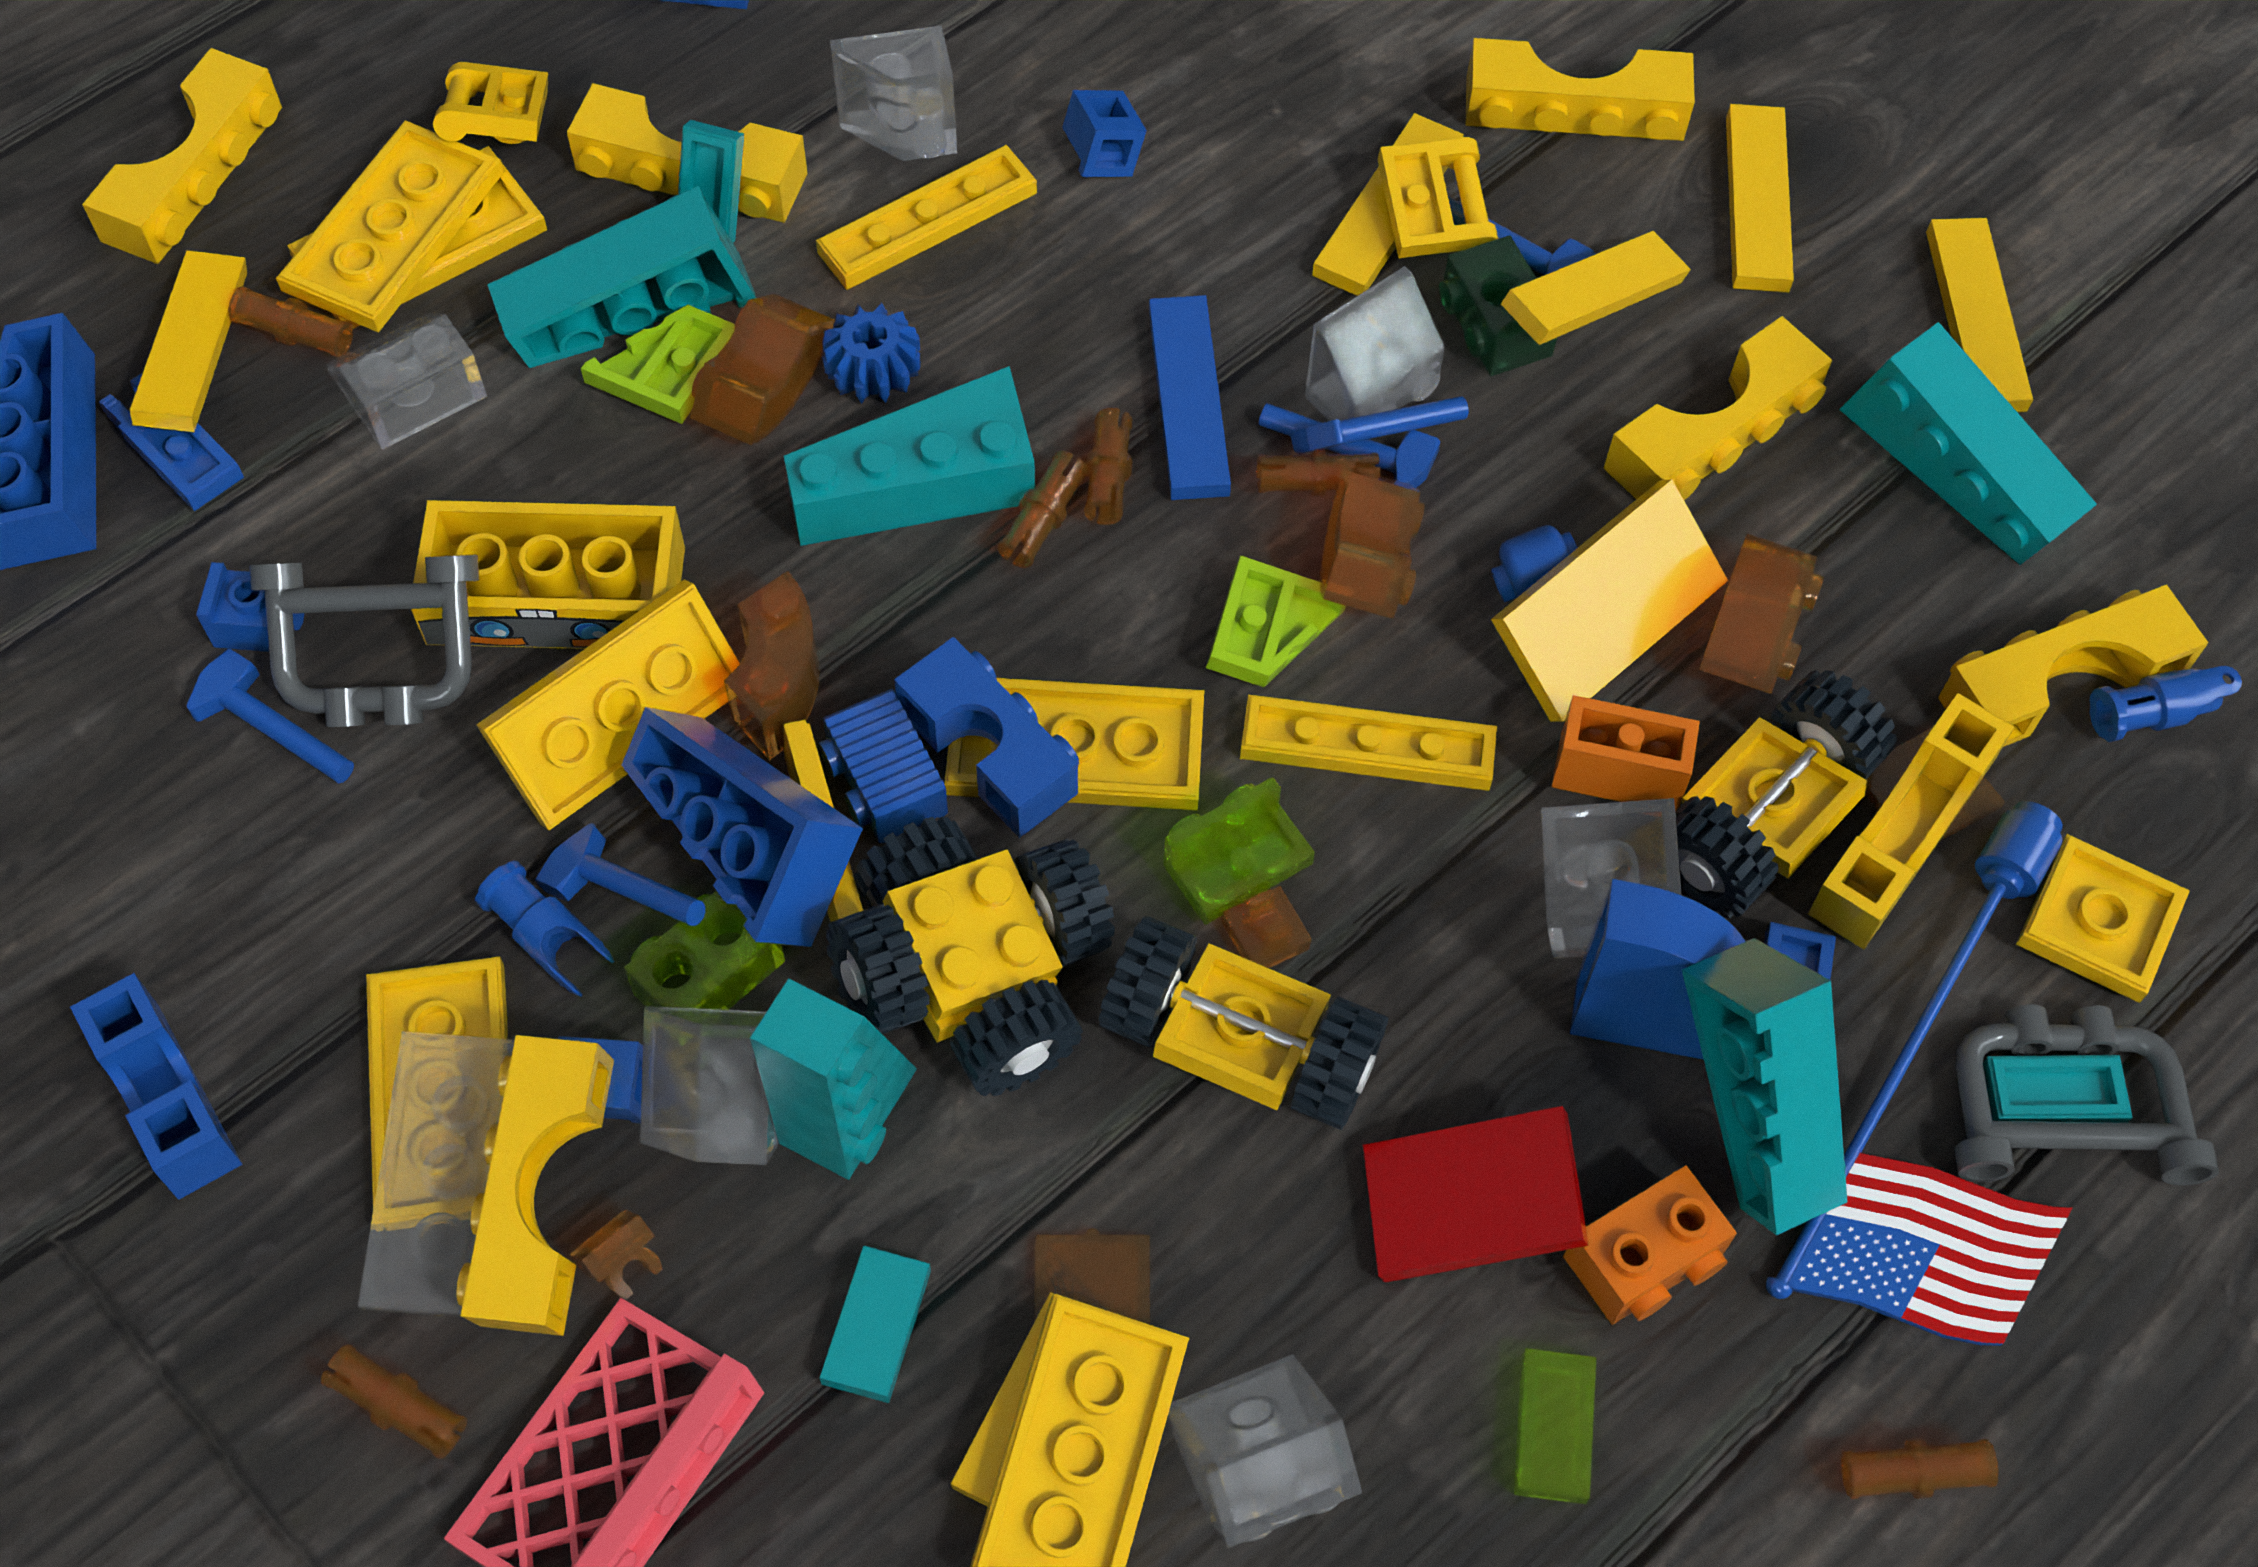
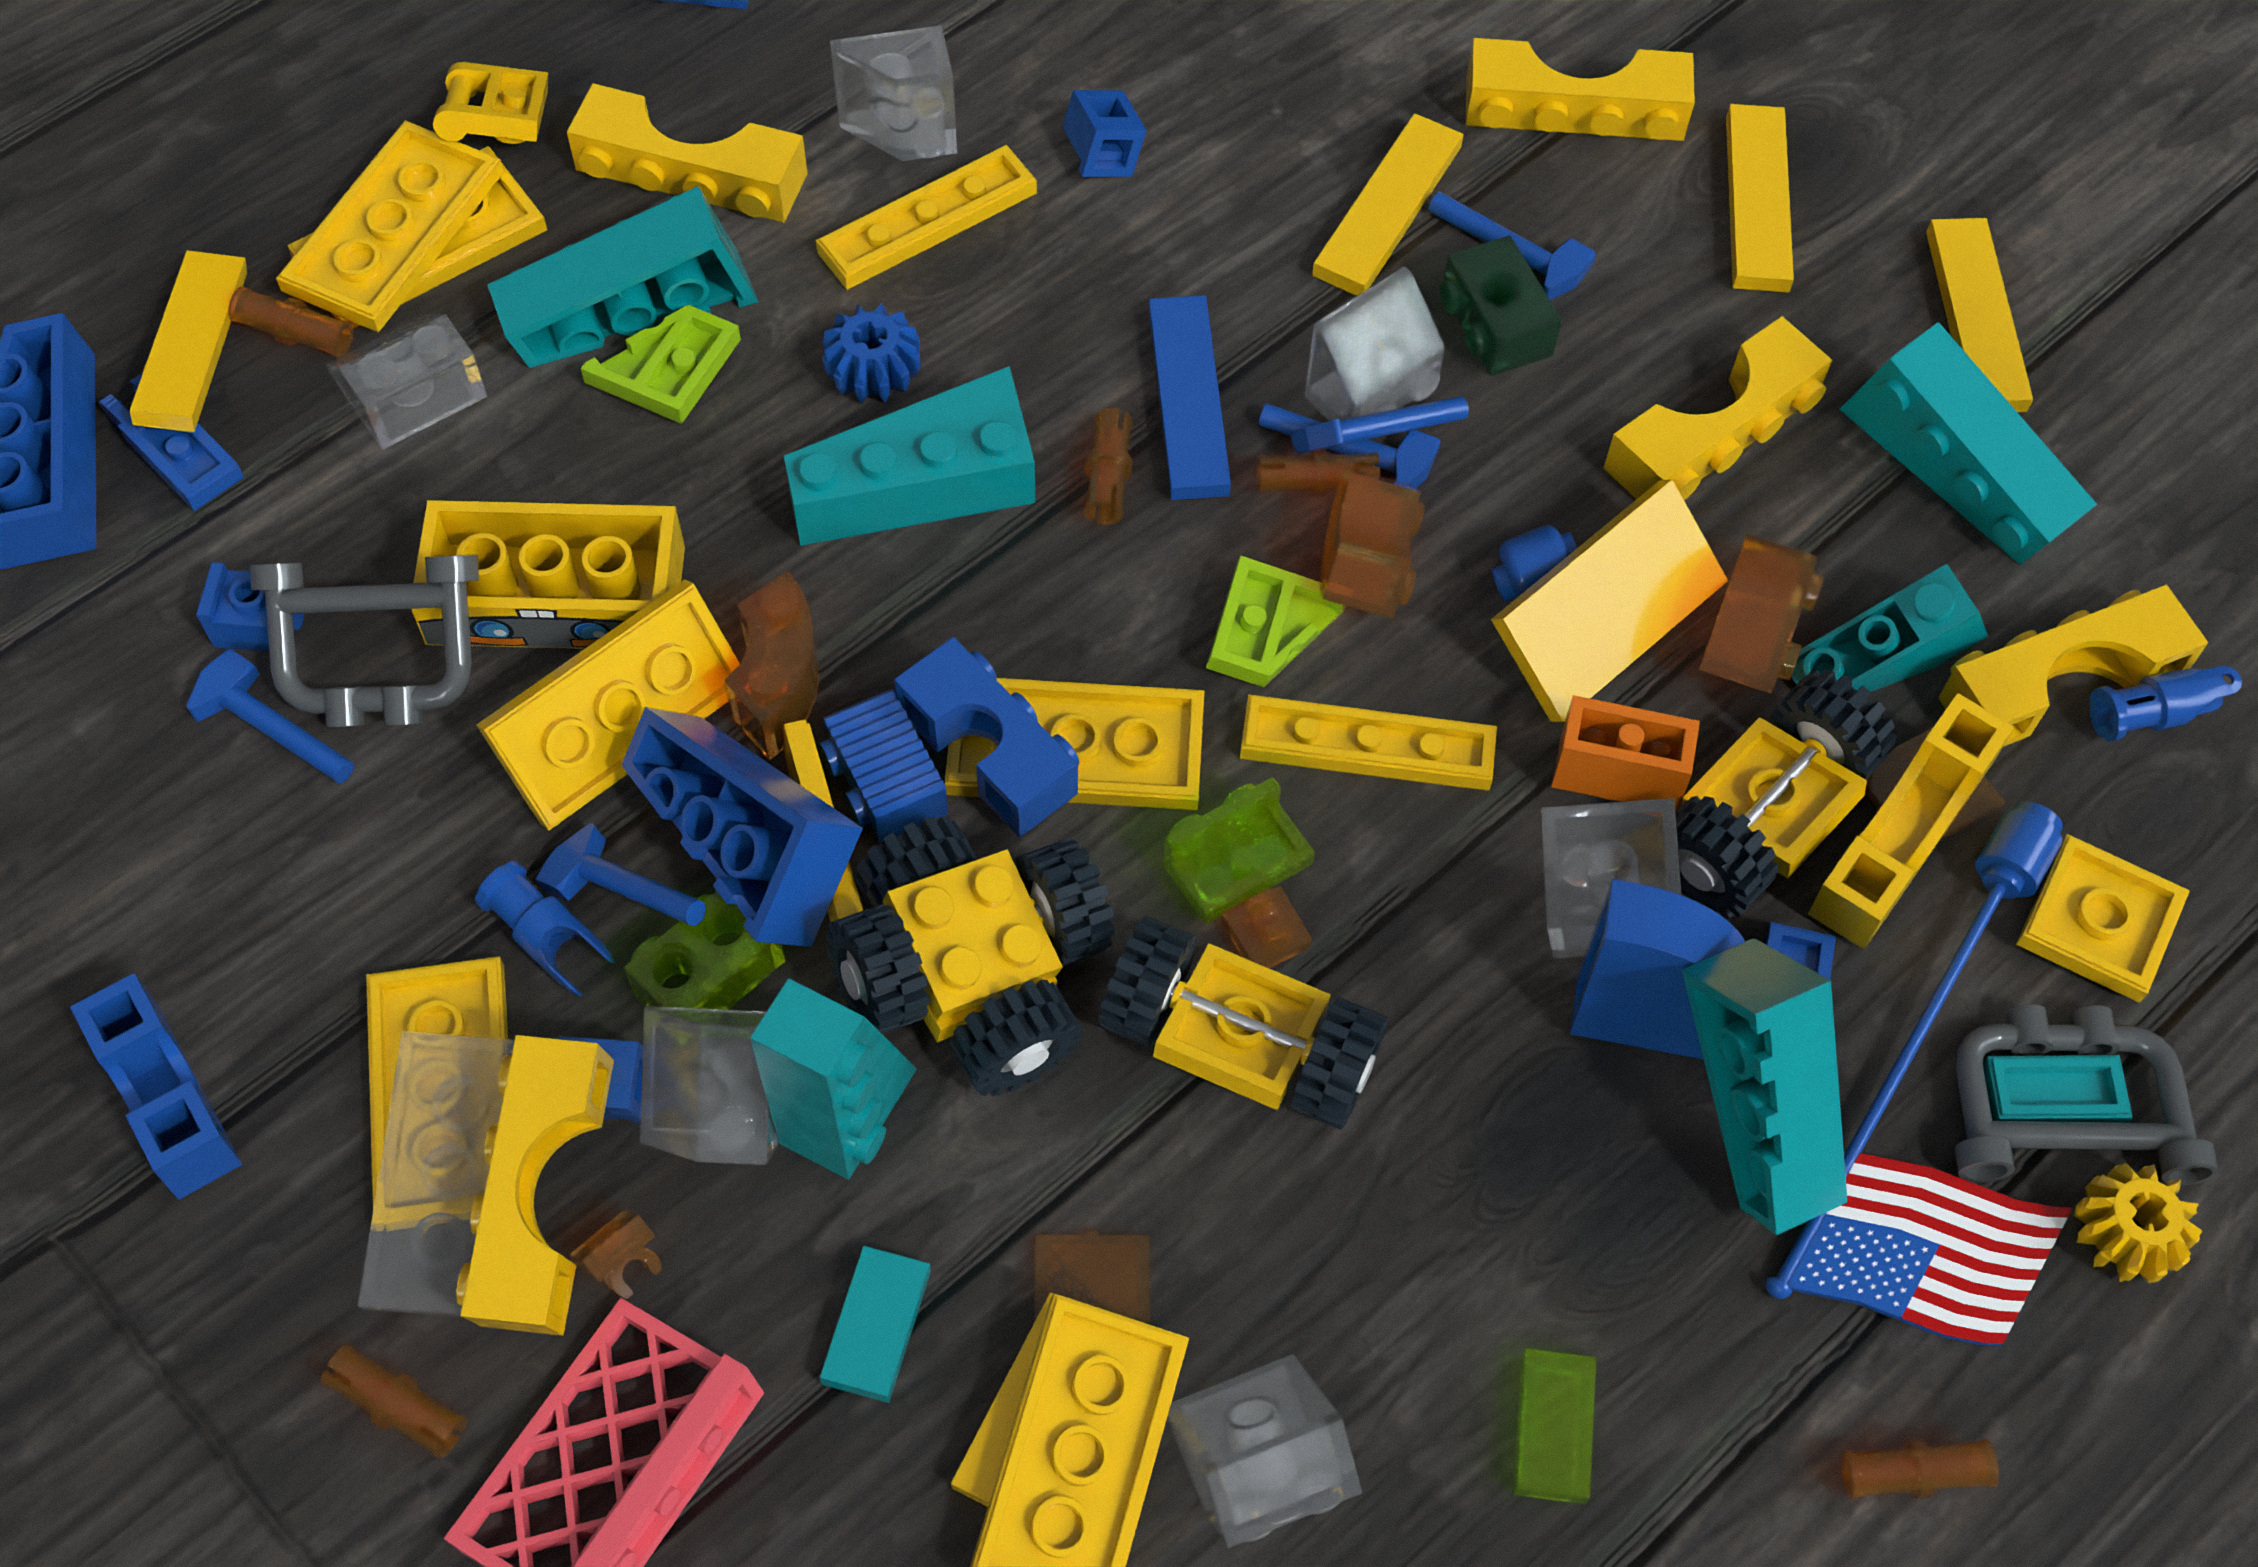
yellow arch [82,48,282,264] -> none
teal tile [678,120,744,242] -> none
clear orange brick [690,294,835,445] -> none
clear orange pin [997,451,1088,568] -> none
red tile [1363,1106,1589,1283] -> none
yellow plate [1378,137,1499,258] -> none
yellow tile [1501,231,1691,345] -> none
orange brick [1563,1165,1737,1325] -> none
none -> teal slope [1782,564,1988,692]
none -> yellow gear [2073,1162,2202,1284]

